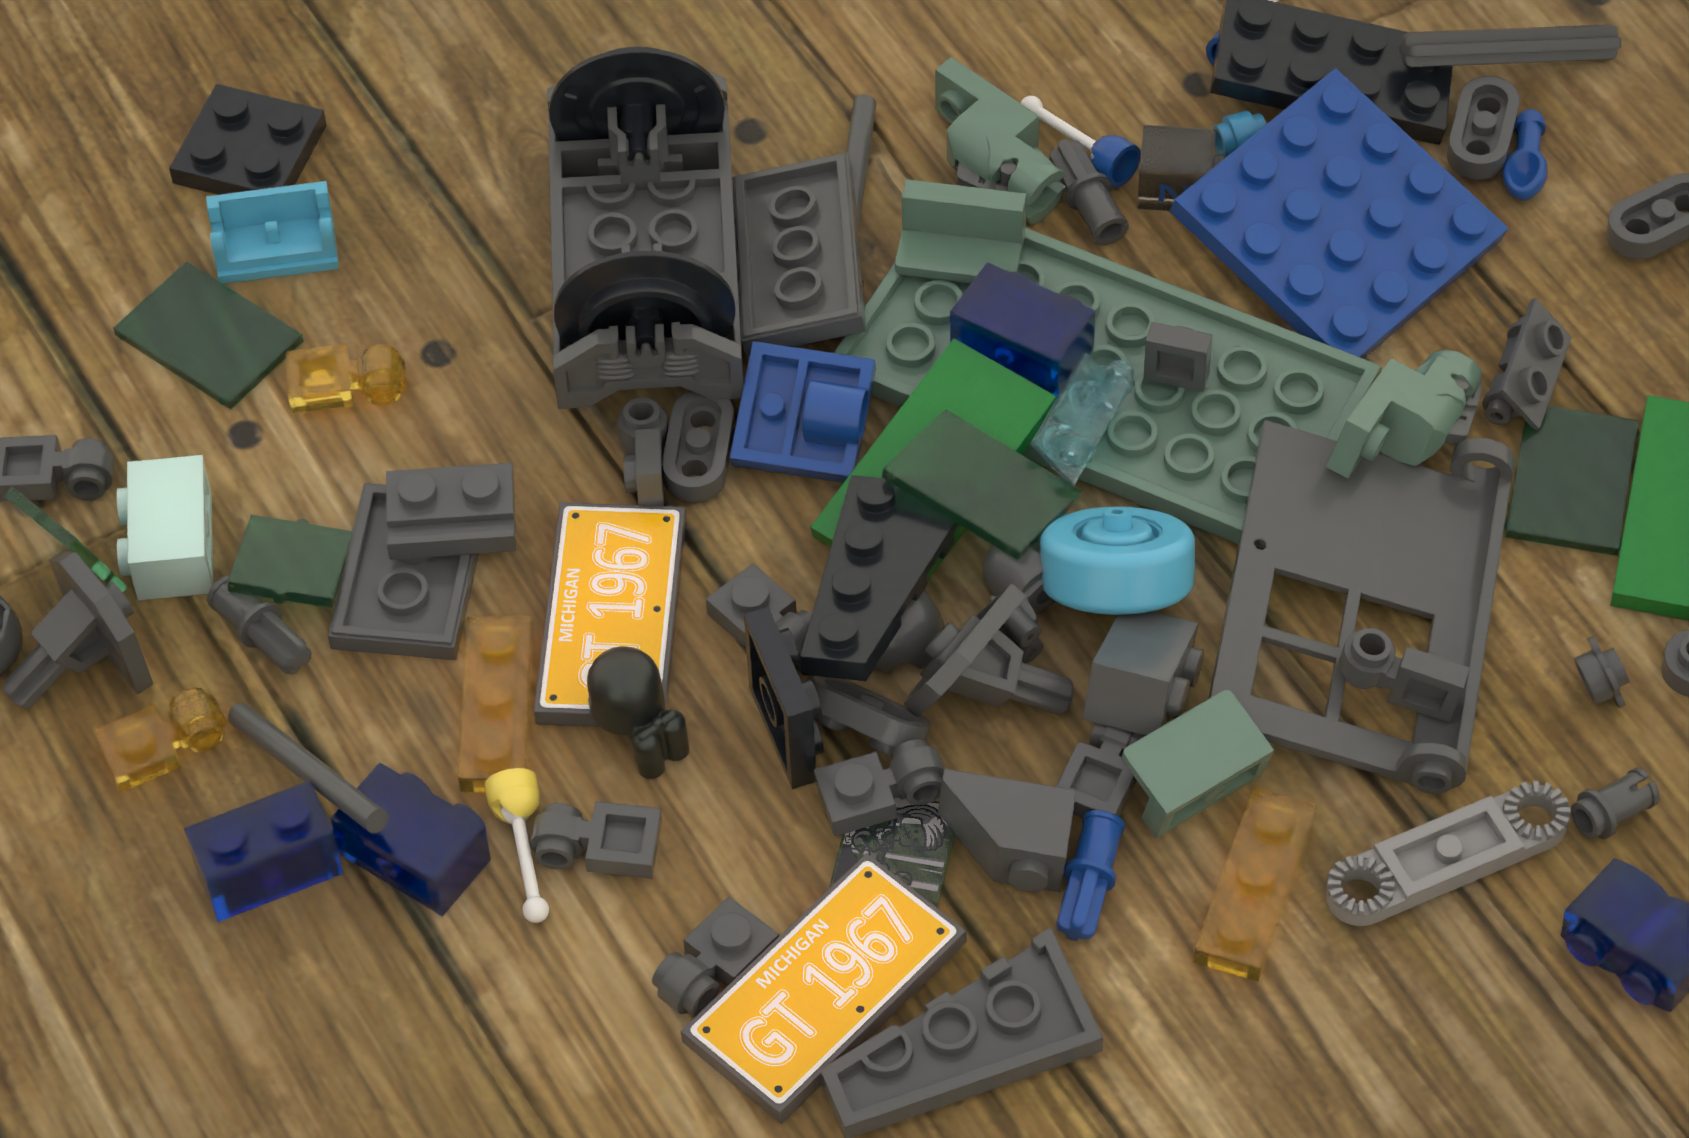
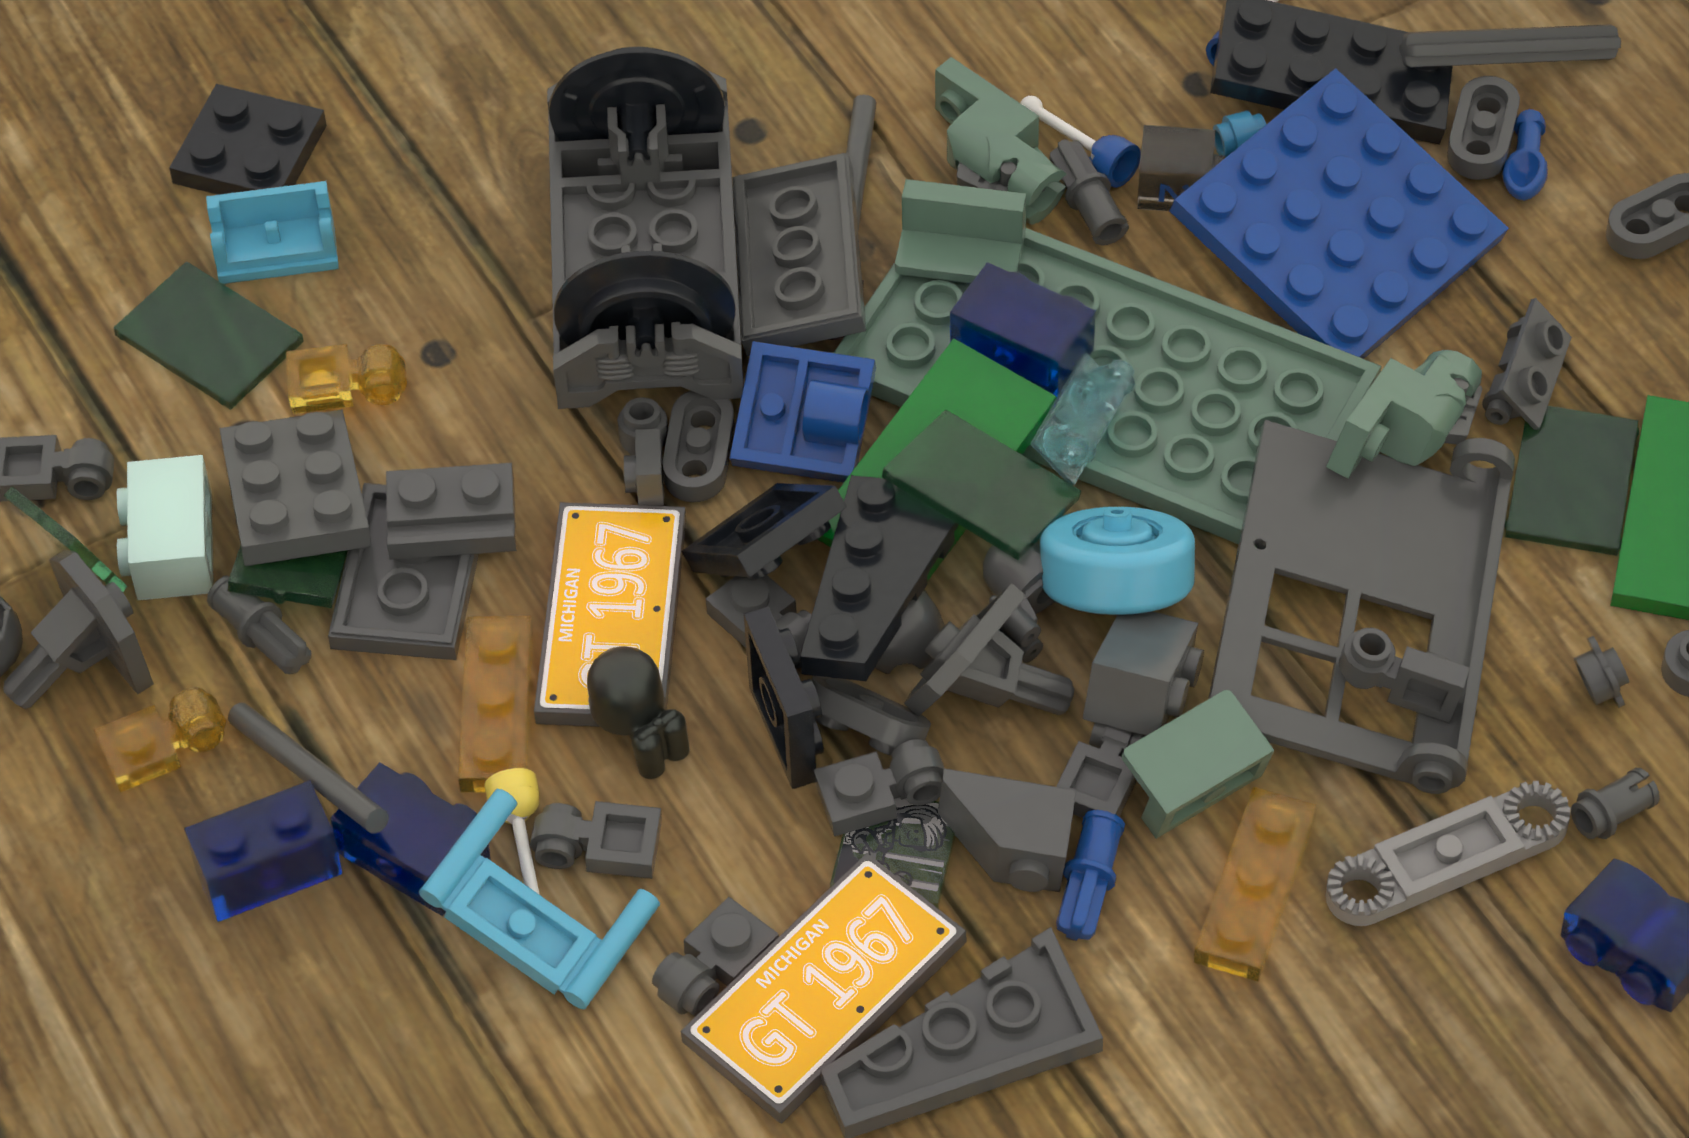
dark grey plate [1143,322,1213,392] -> none
none -> dark grey plate [219,409,371,566]
none -> medium azure plate [419,789,660,1009]
none -> black plate [681,483,847,580]

